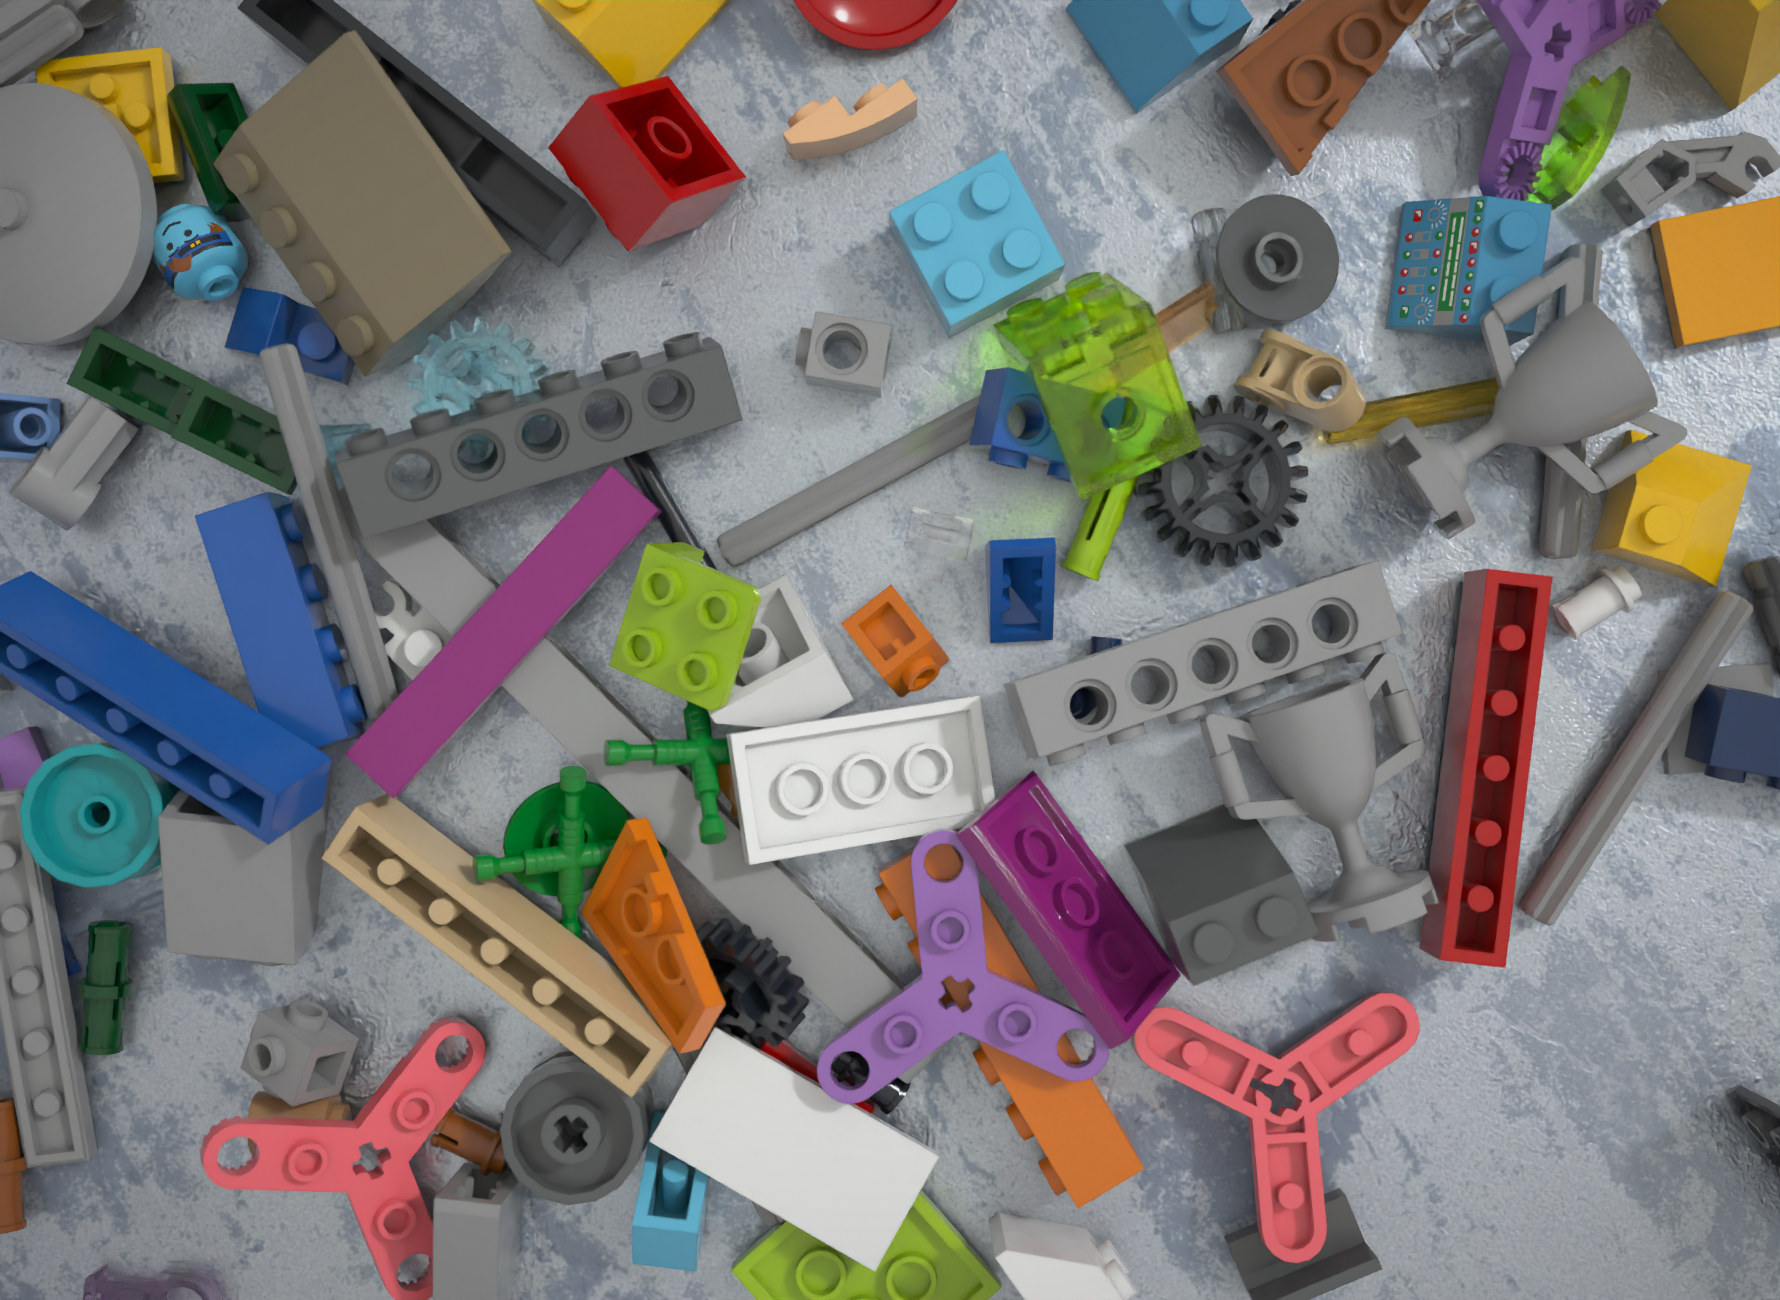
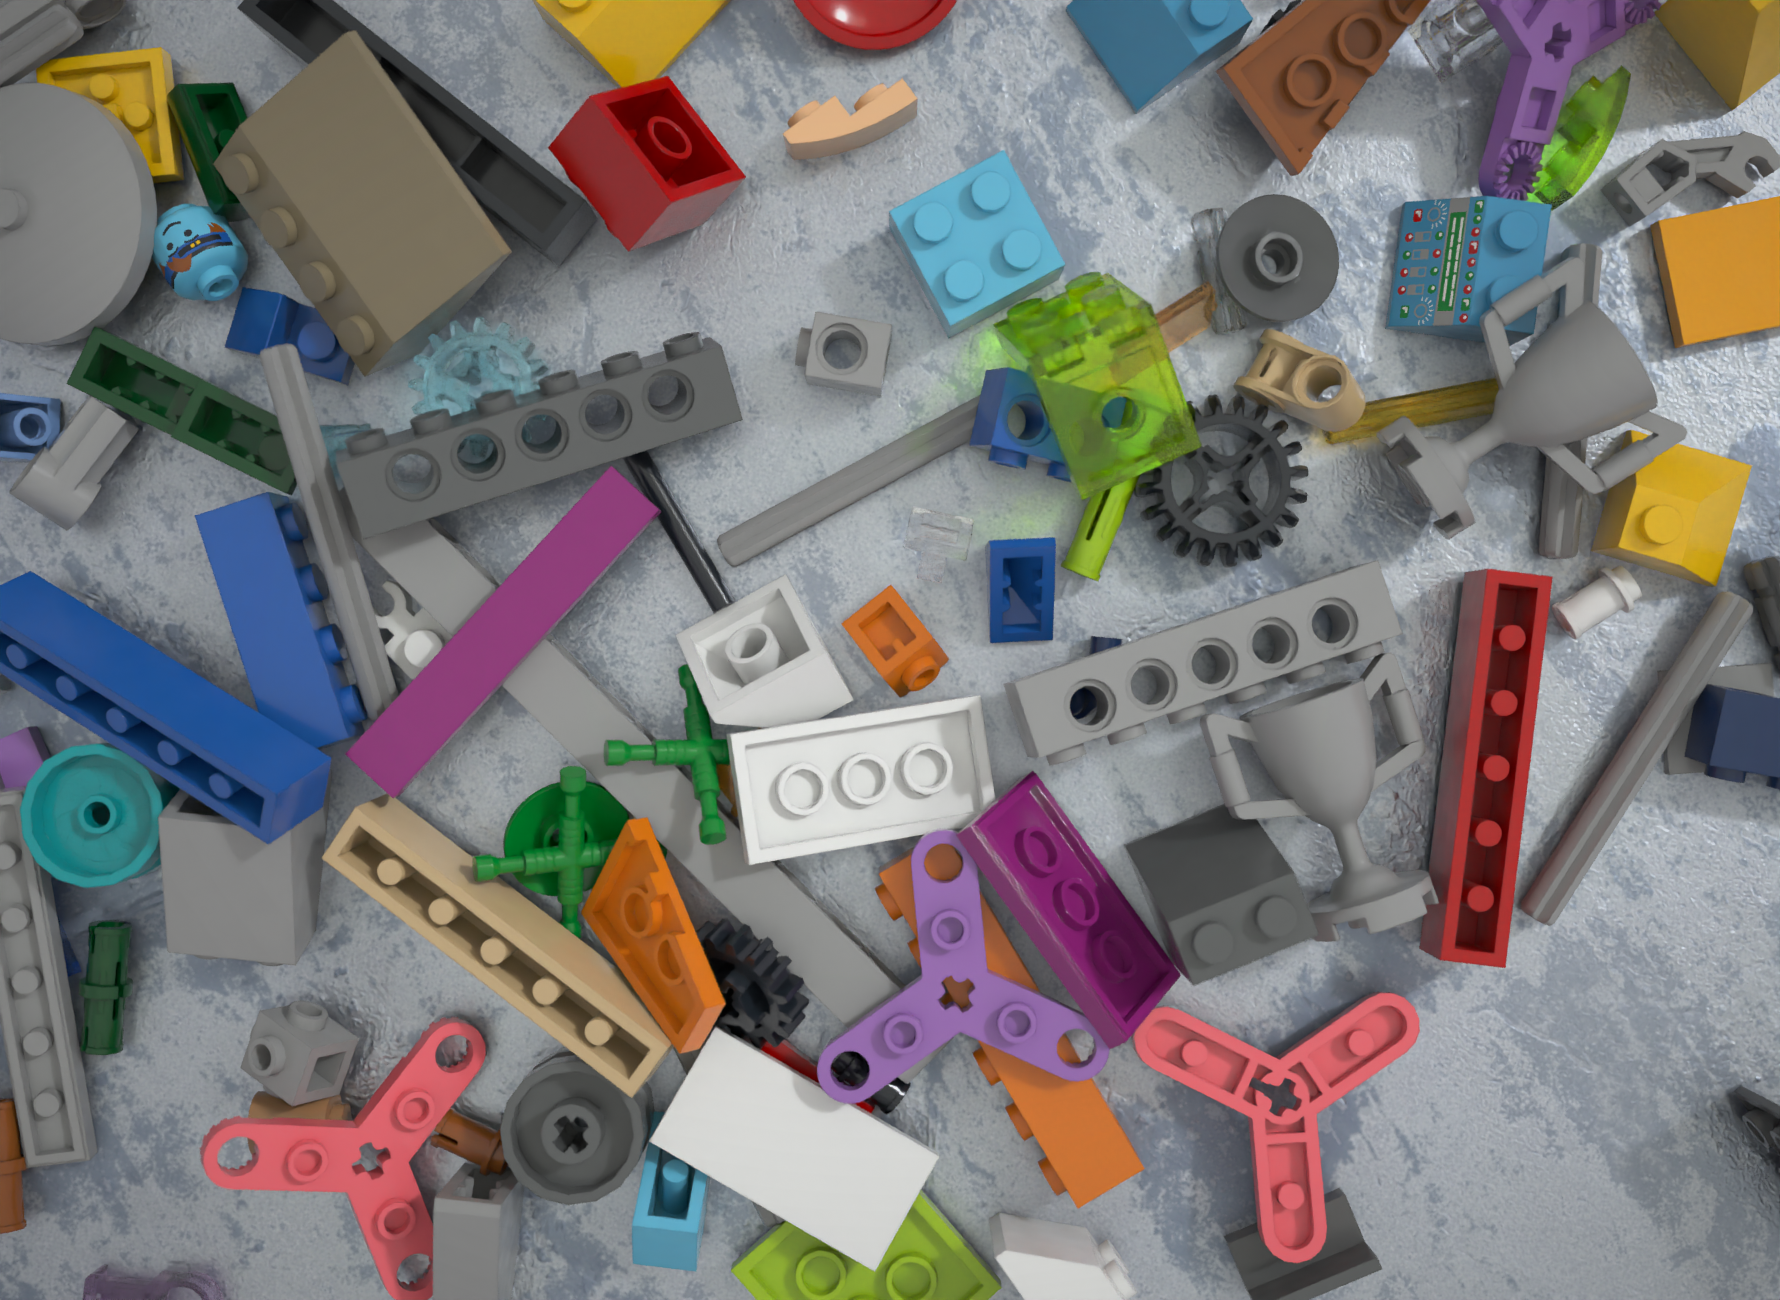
lime bracket [609,542,761,710] -> none

